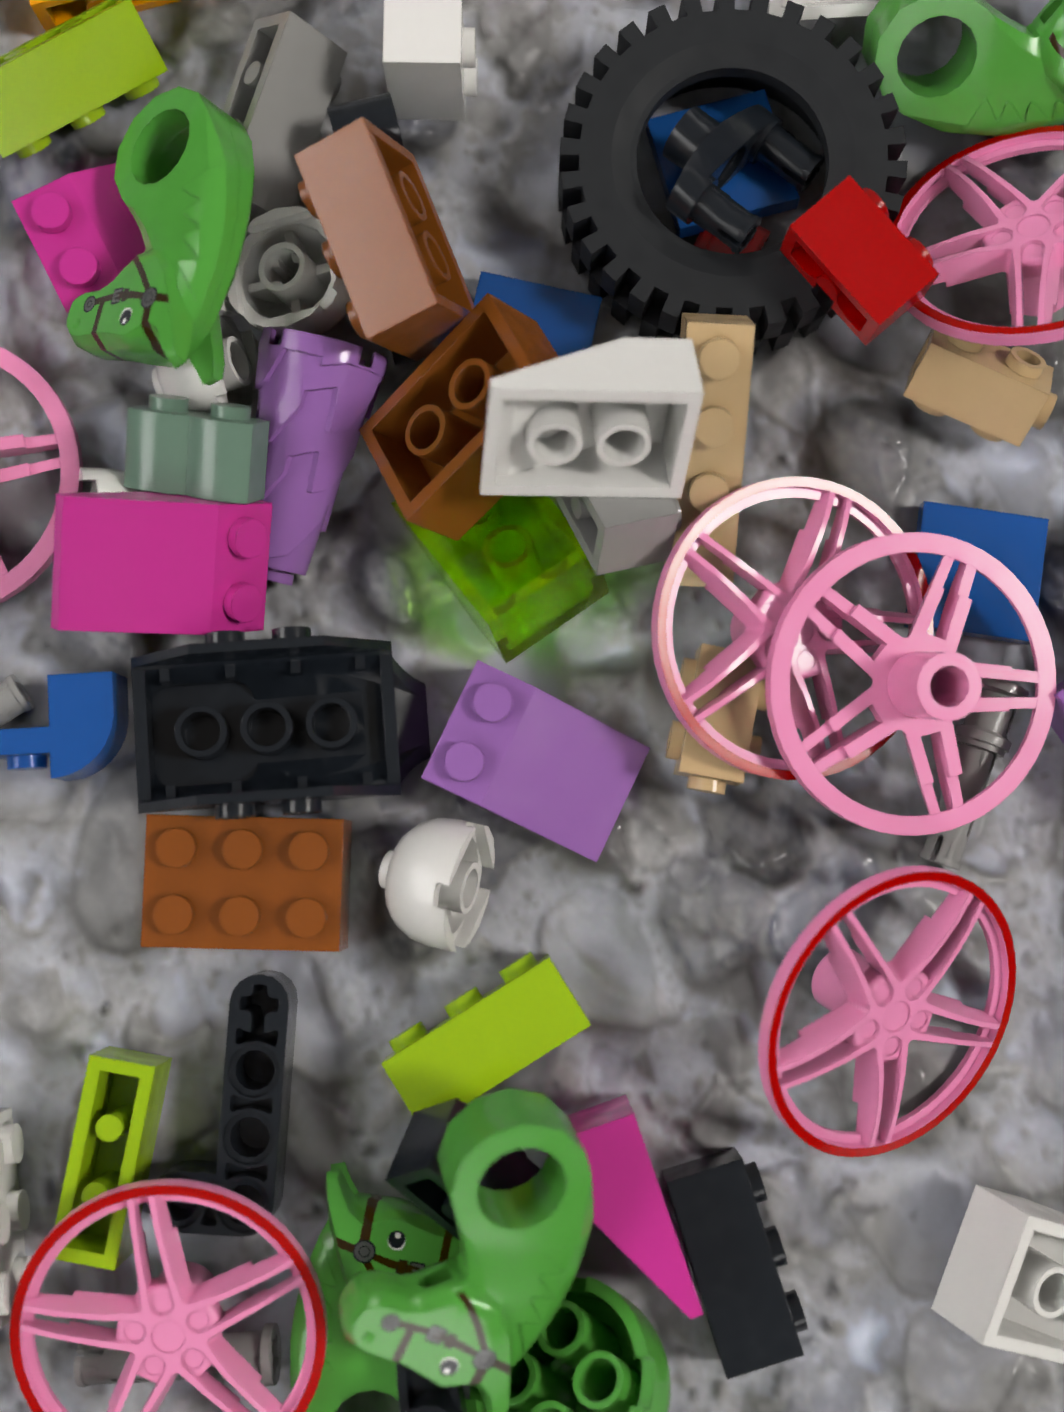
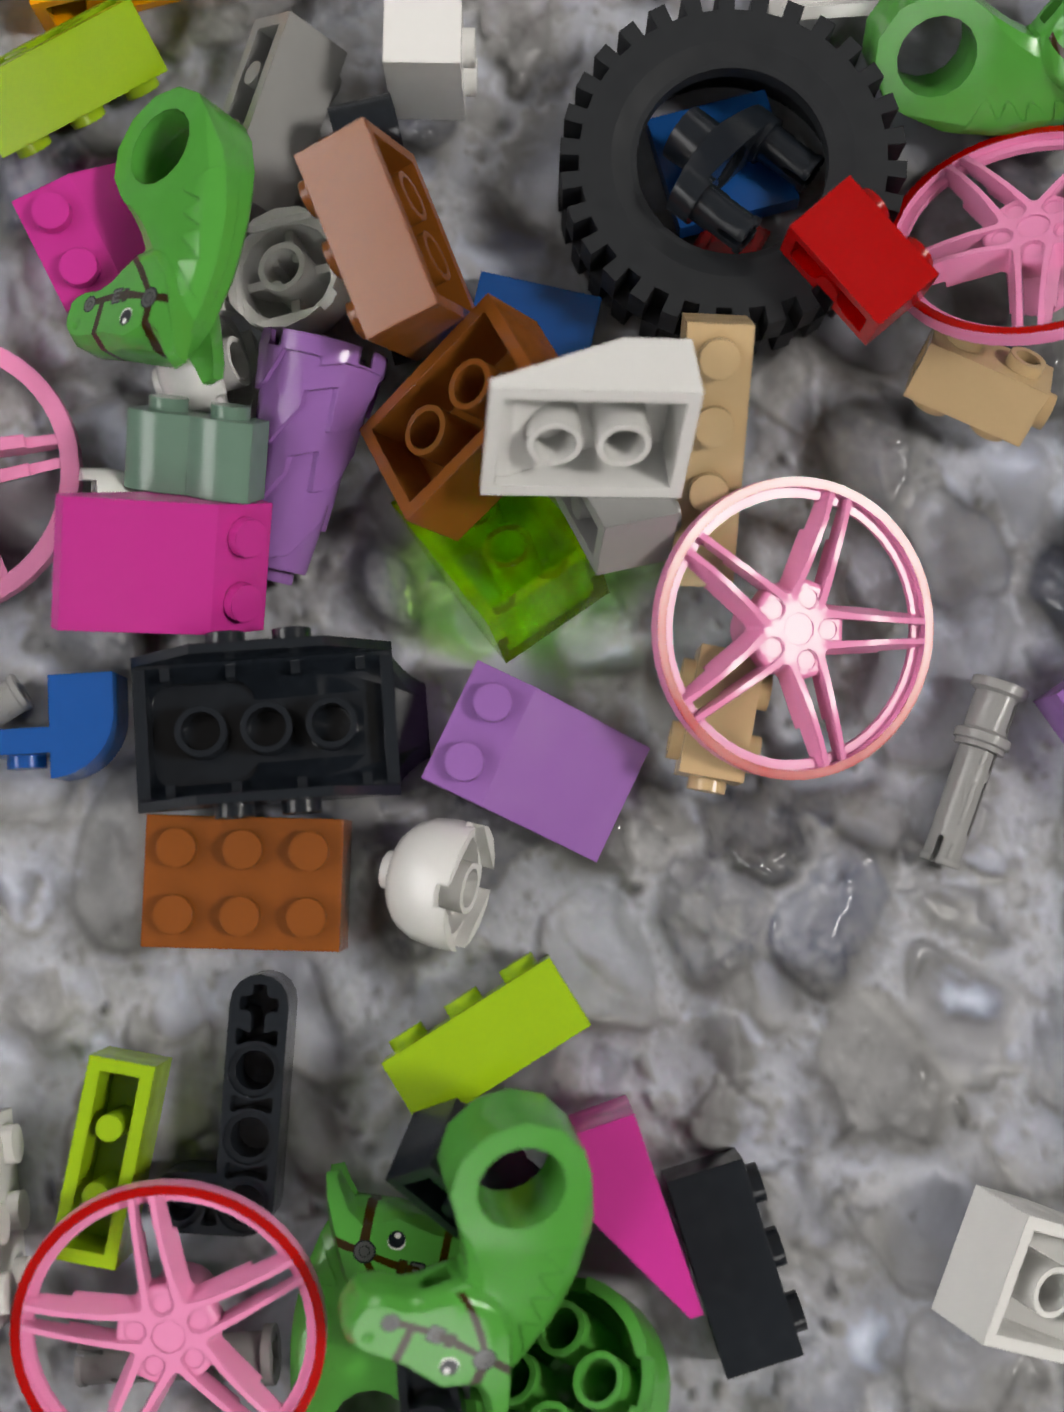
bright pink wheel [758,865,1016,1157] -> none
bright pink wheel [765,532,1056,836] -> none
blue tile [904,501,1049,645] -> none

